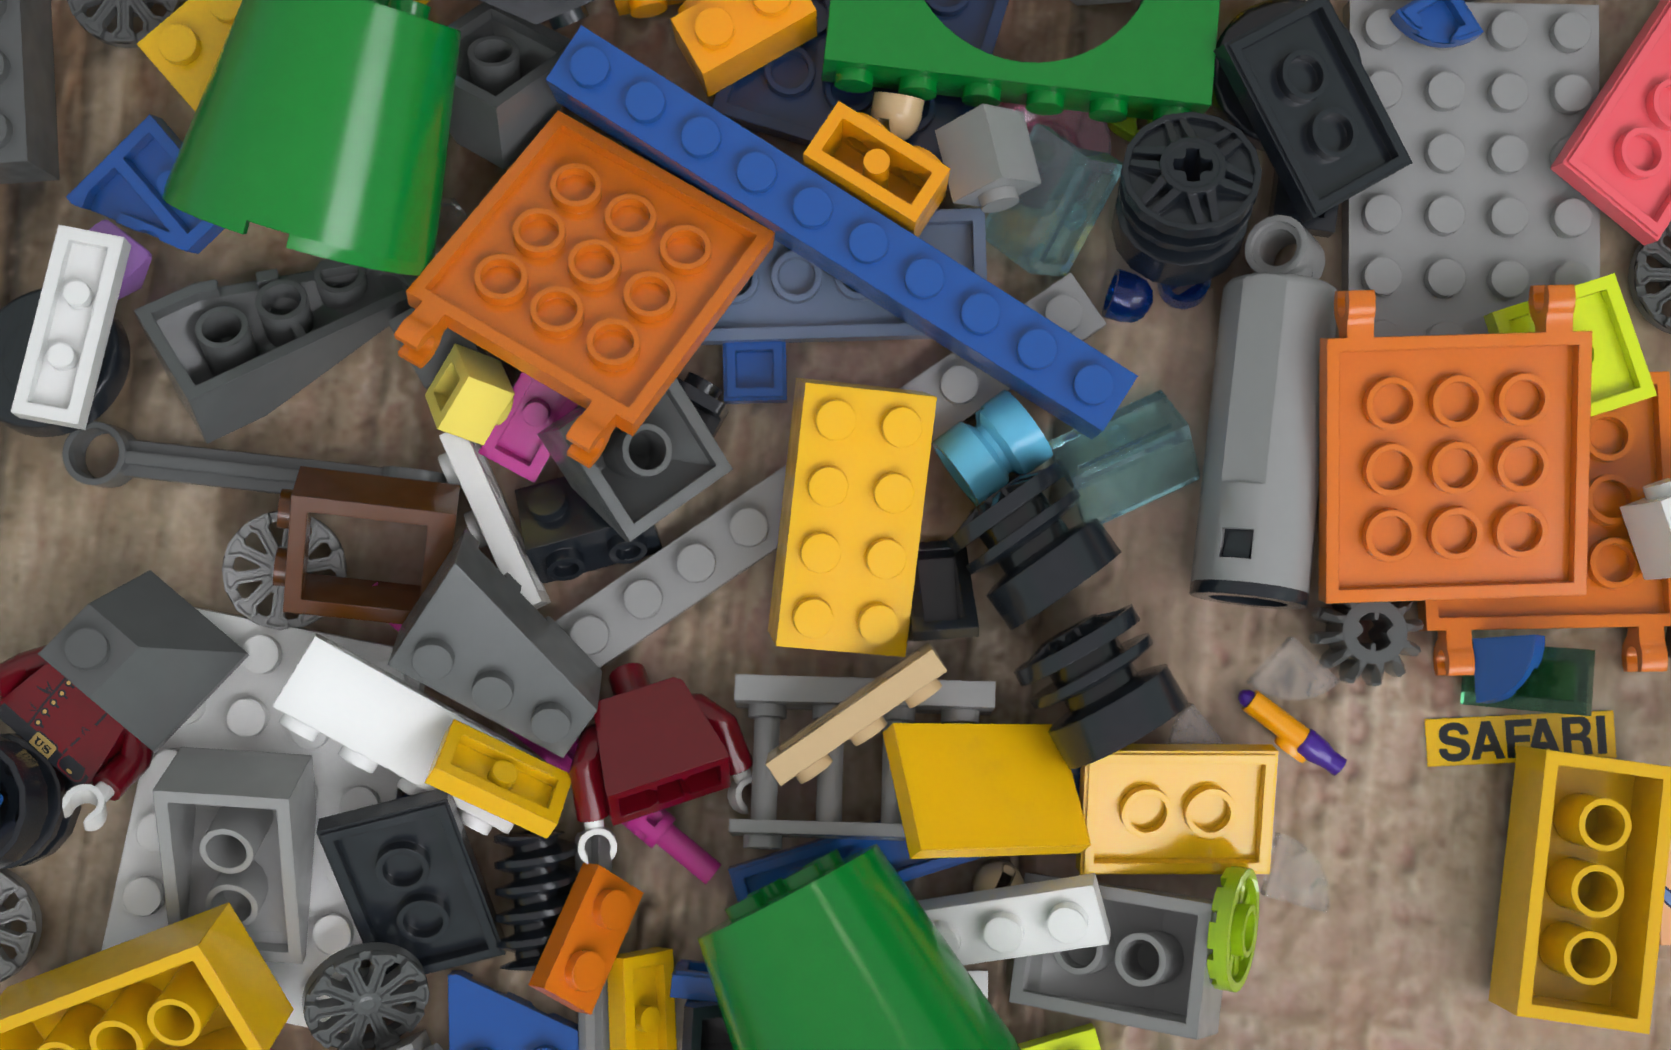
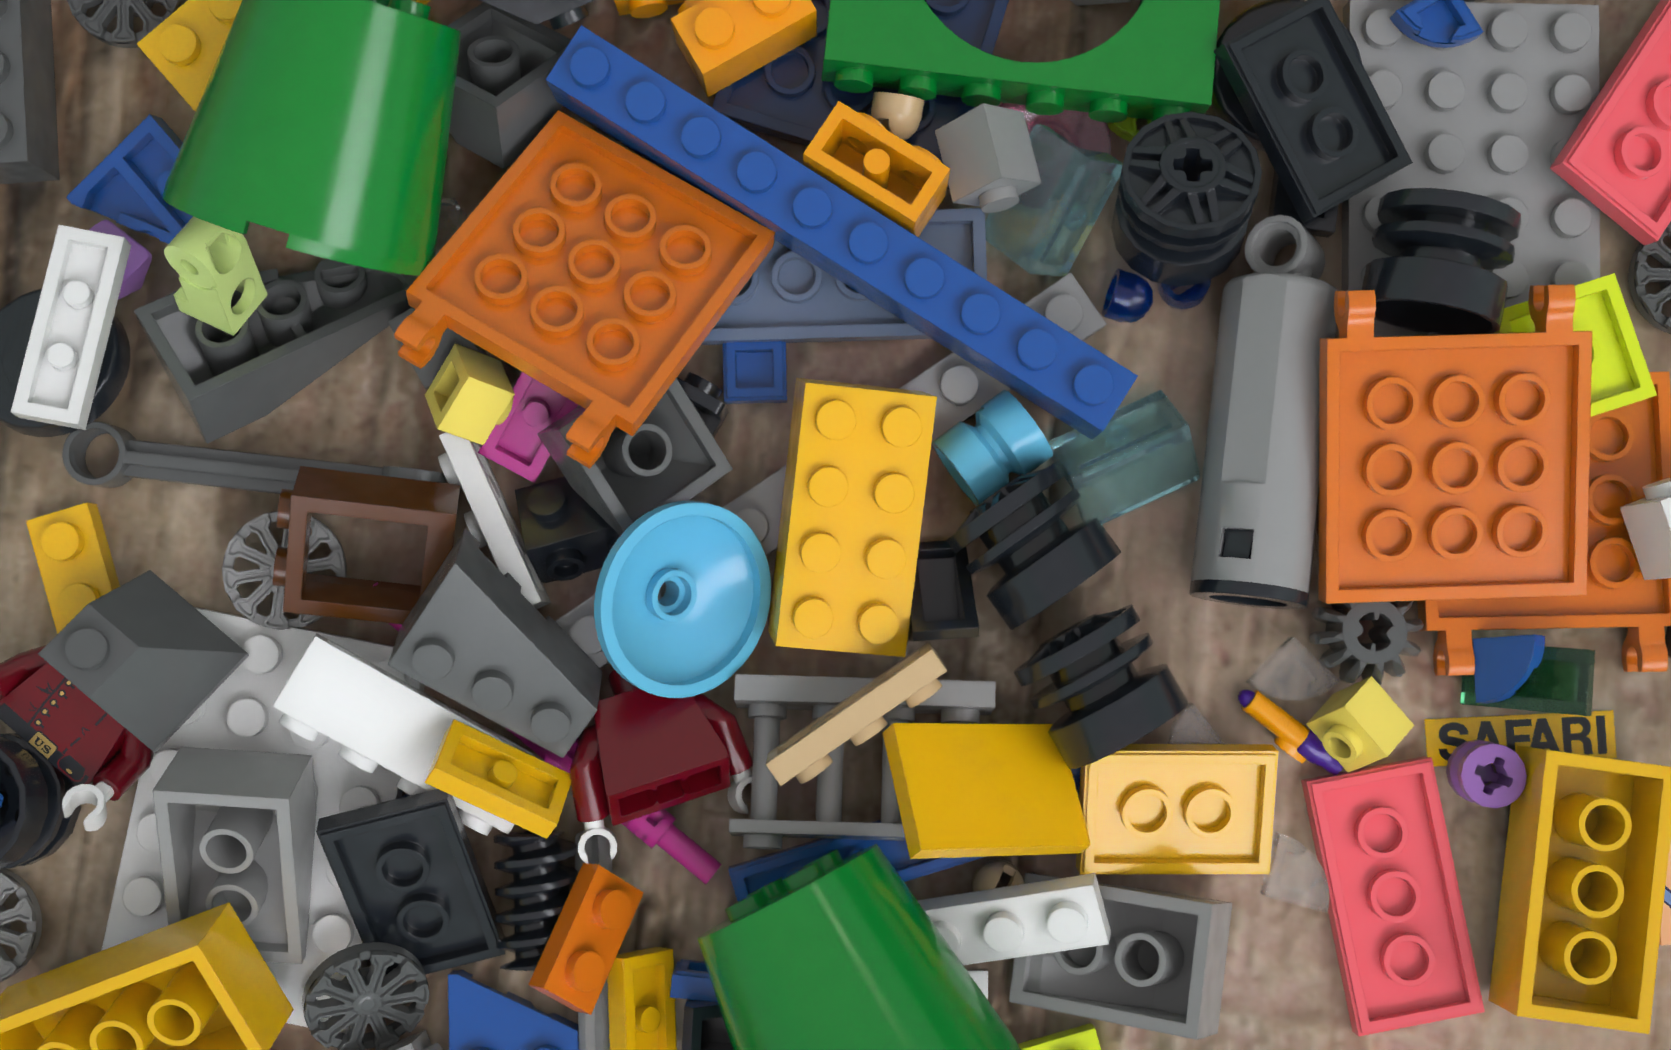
lime wheel [1207,866,1259,992] -> none
none -> yellow plate [26,502,120,634]
none -> yellowish green leg [164,216,268,336]
none -> medium azure dish [594,501,771,698]
none -> coral tile [1301,756,1485,1036]
none -> light yellow plate [1306,676,1415,773]
none -> black wheel [1362,188,1521,335]
none -> medium lavender wheel [1446,739,1527,809]

